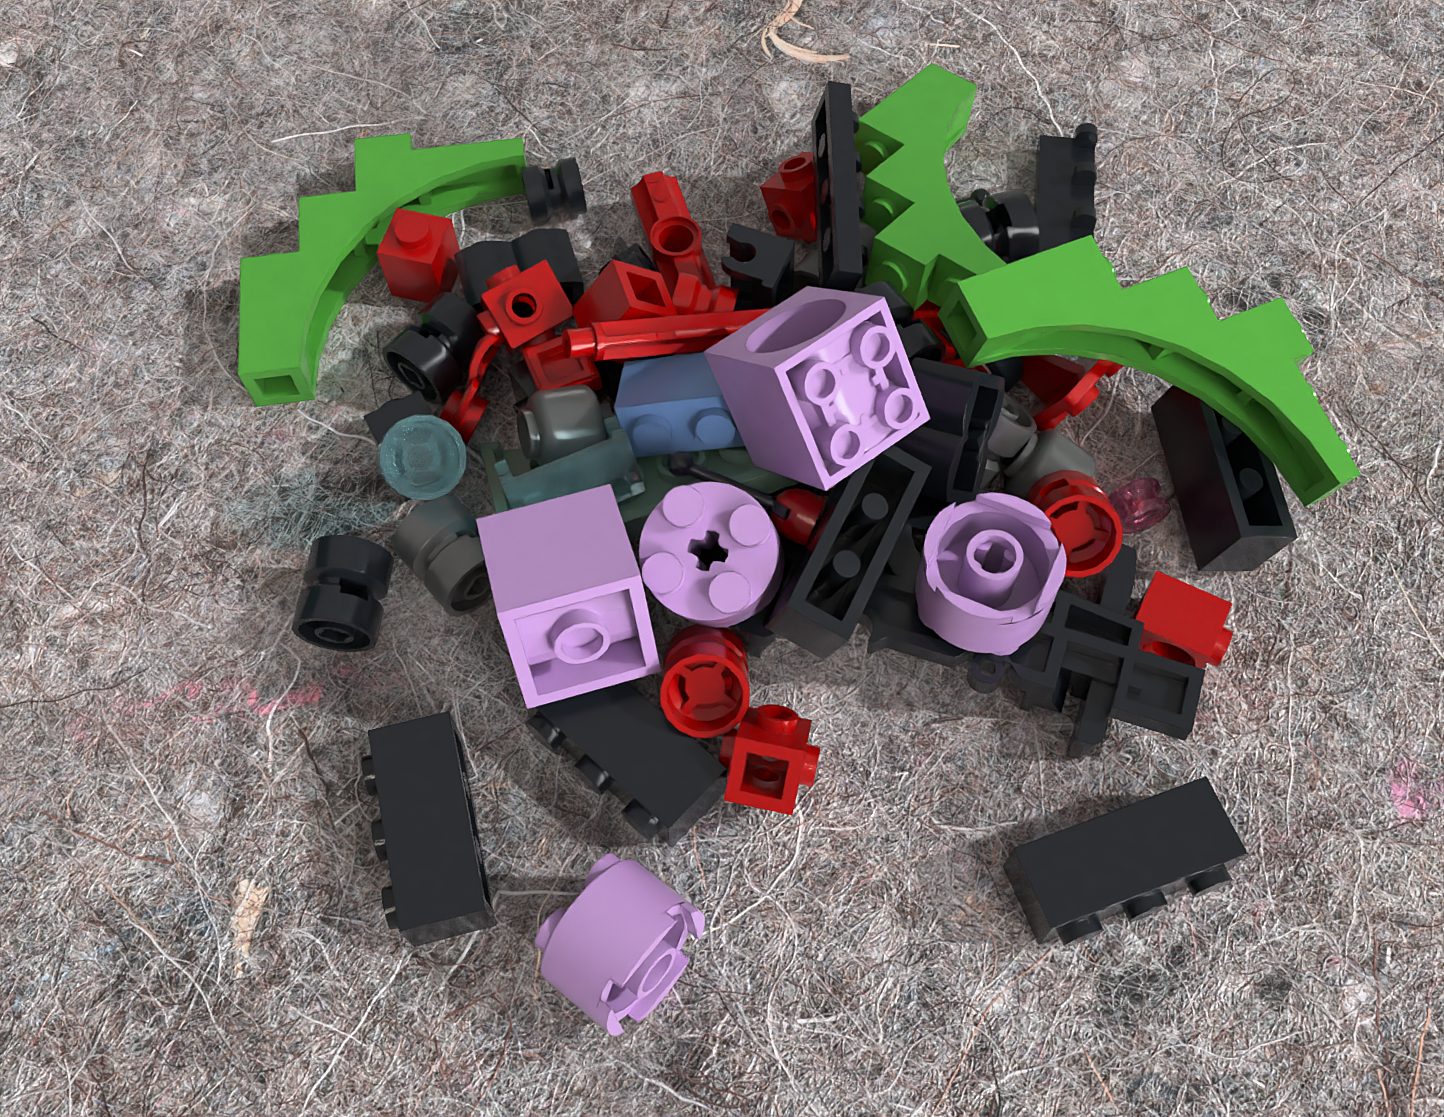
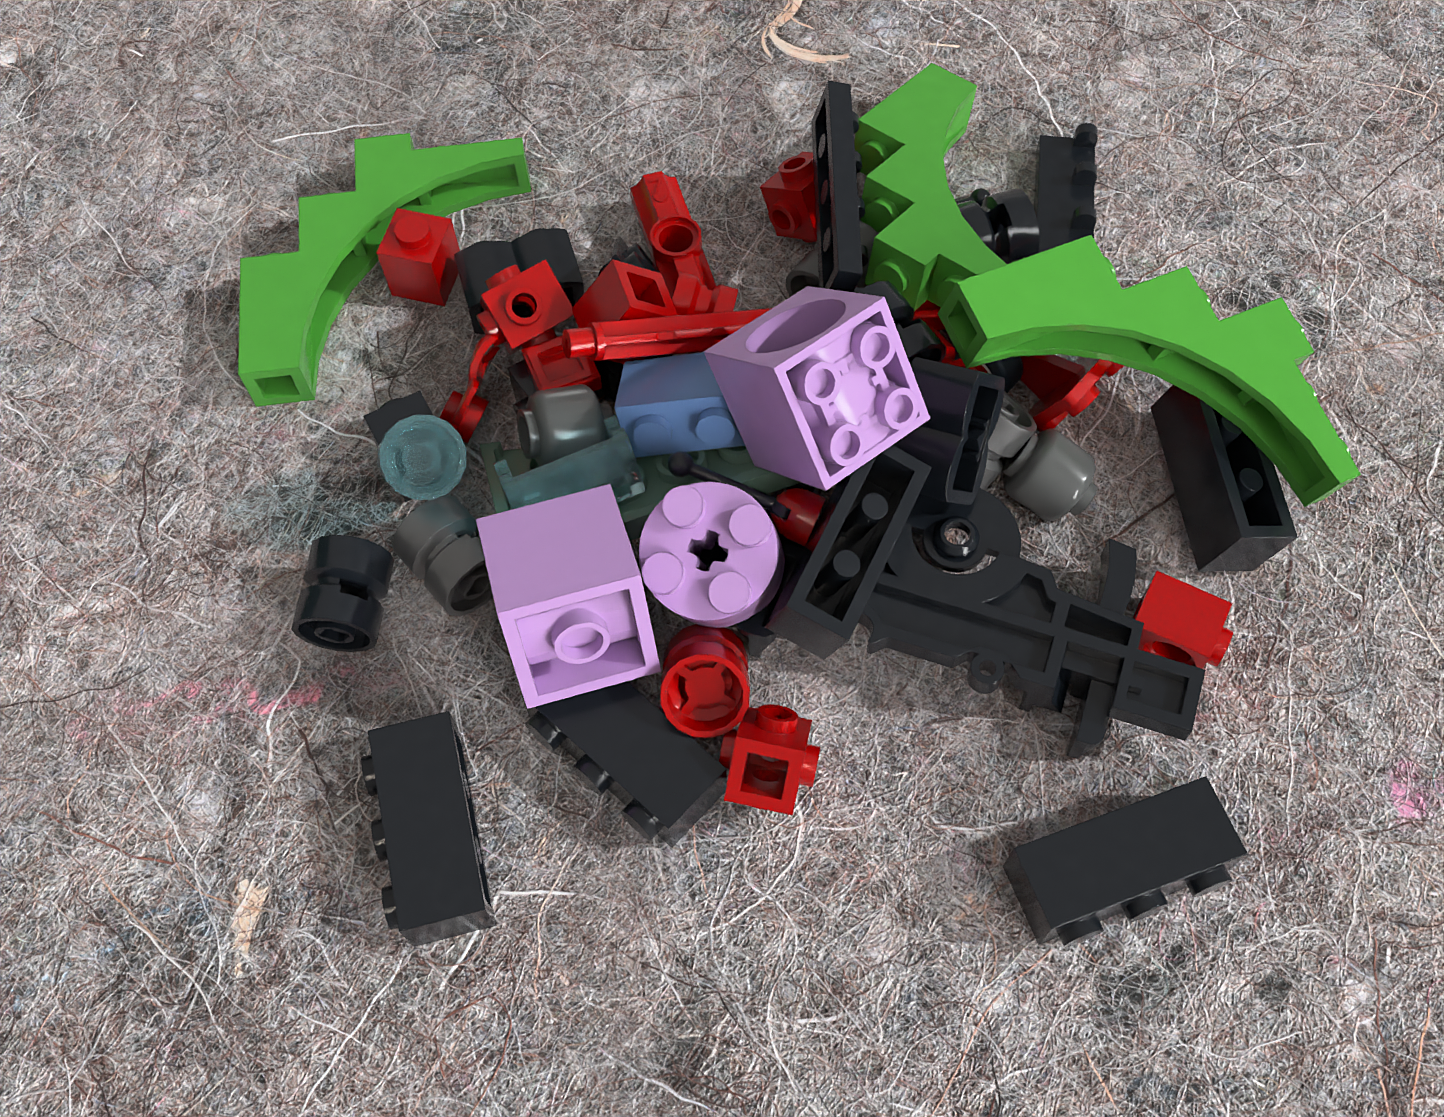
black wheel [382,291,492,404] -> none
black wheel [520,157,587,224] -> none
lavender brick [534,853,705,1036] -> none
black hinge [721,223,795,311] -> none
lavender brick [915,492,1066,656] -> none
red wheel [1025,470,1123,578] -> none
clear pink bush [1108,477,1171,534] -> none

